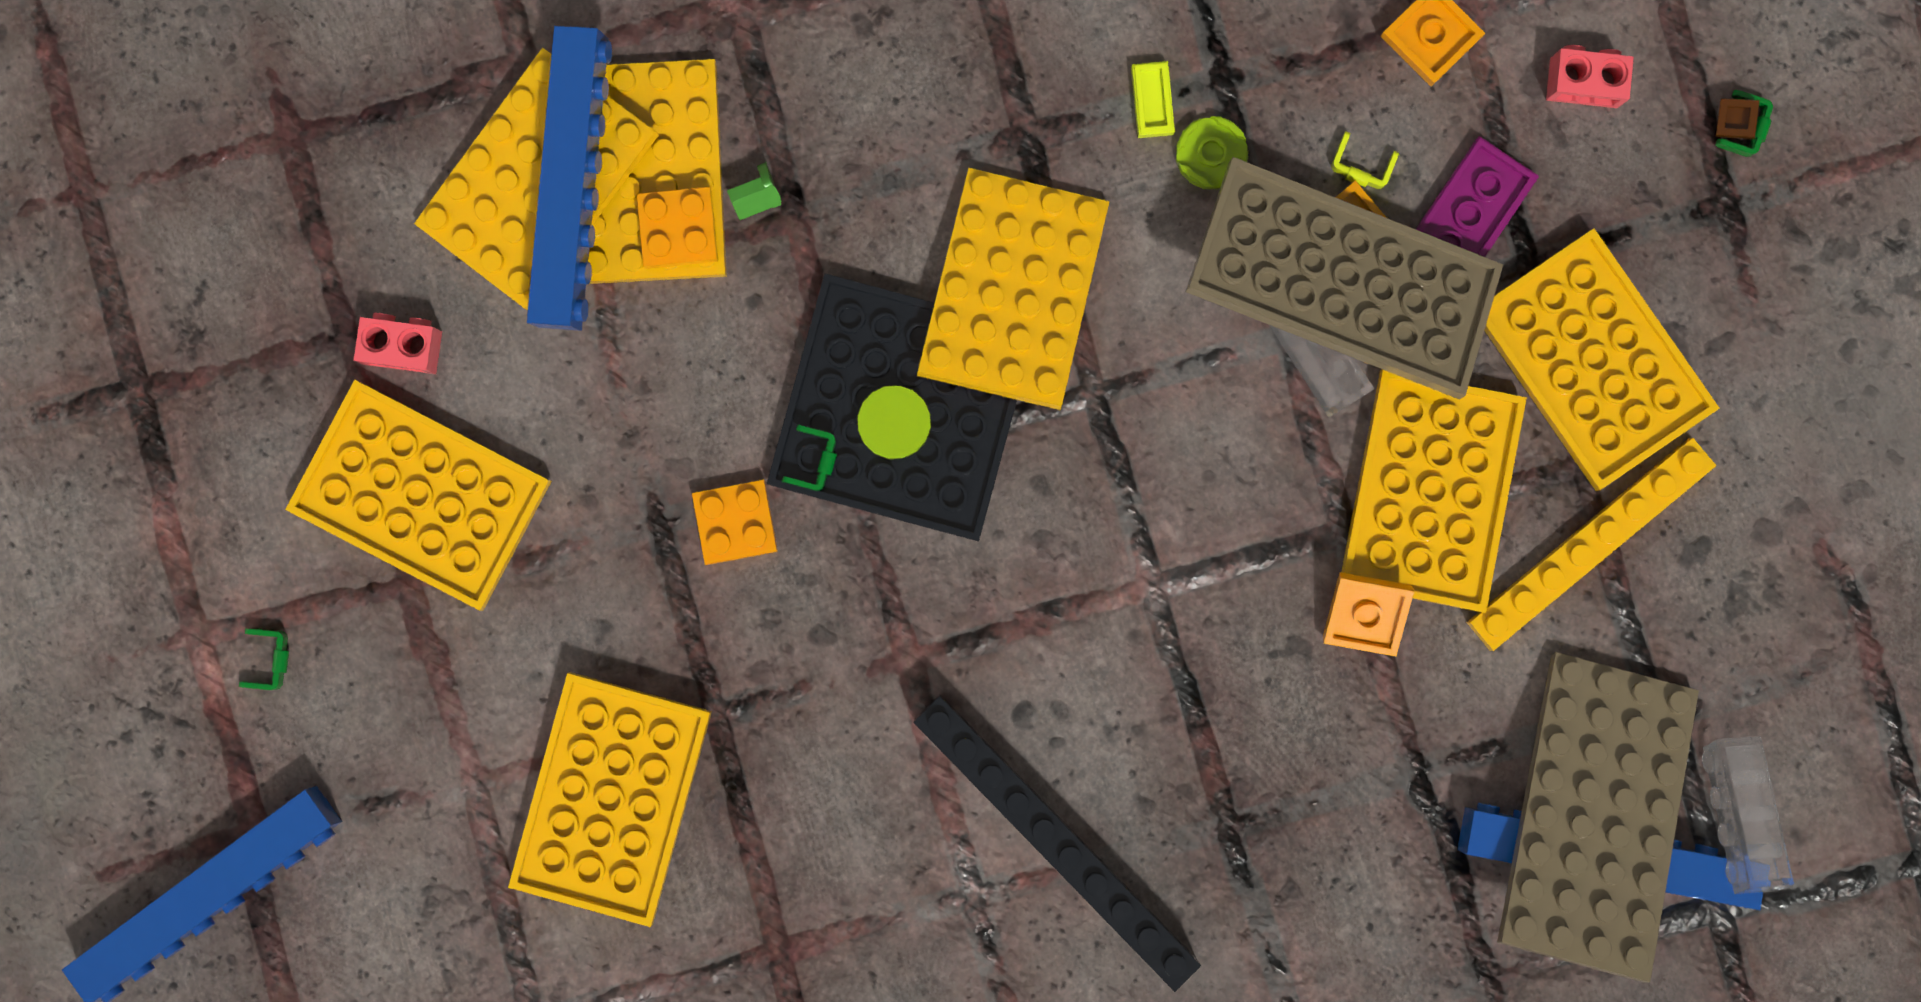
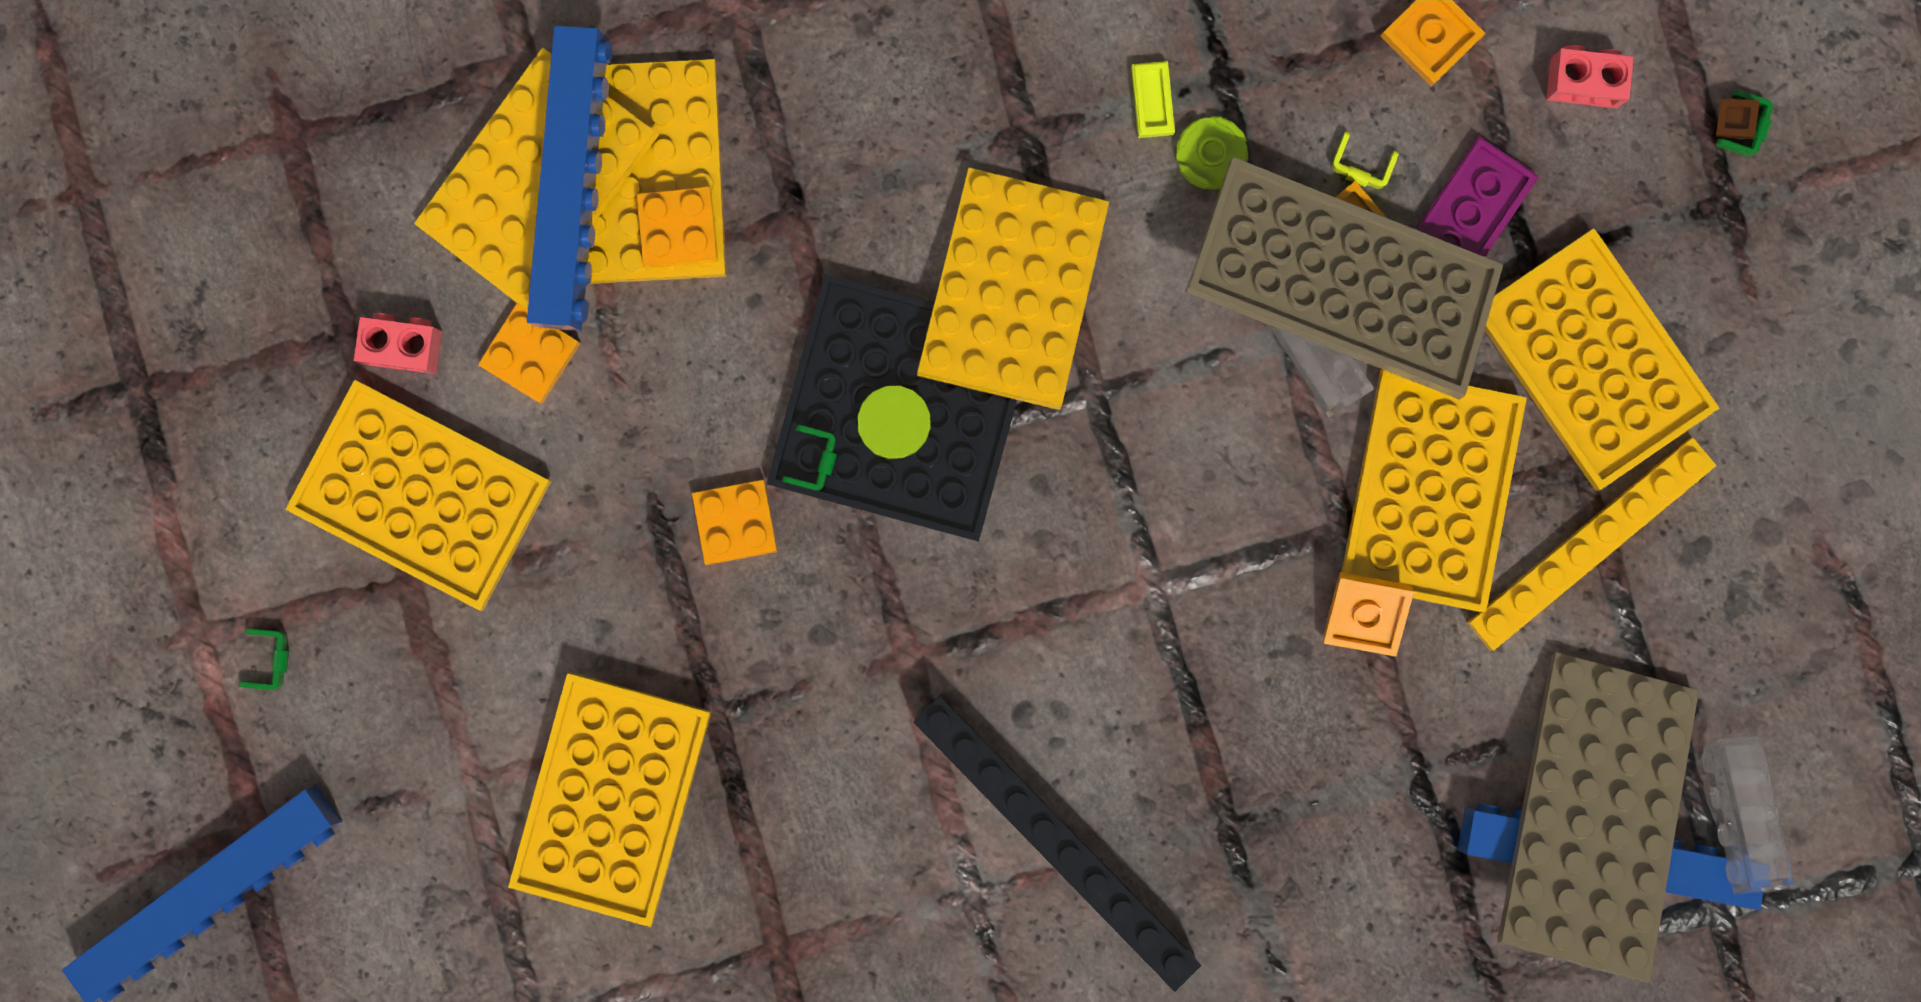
bright green tile [727,162,781,220] -> none
none -> light orange plate [478,304,581,404]

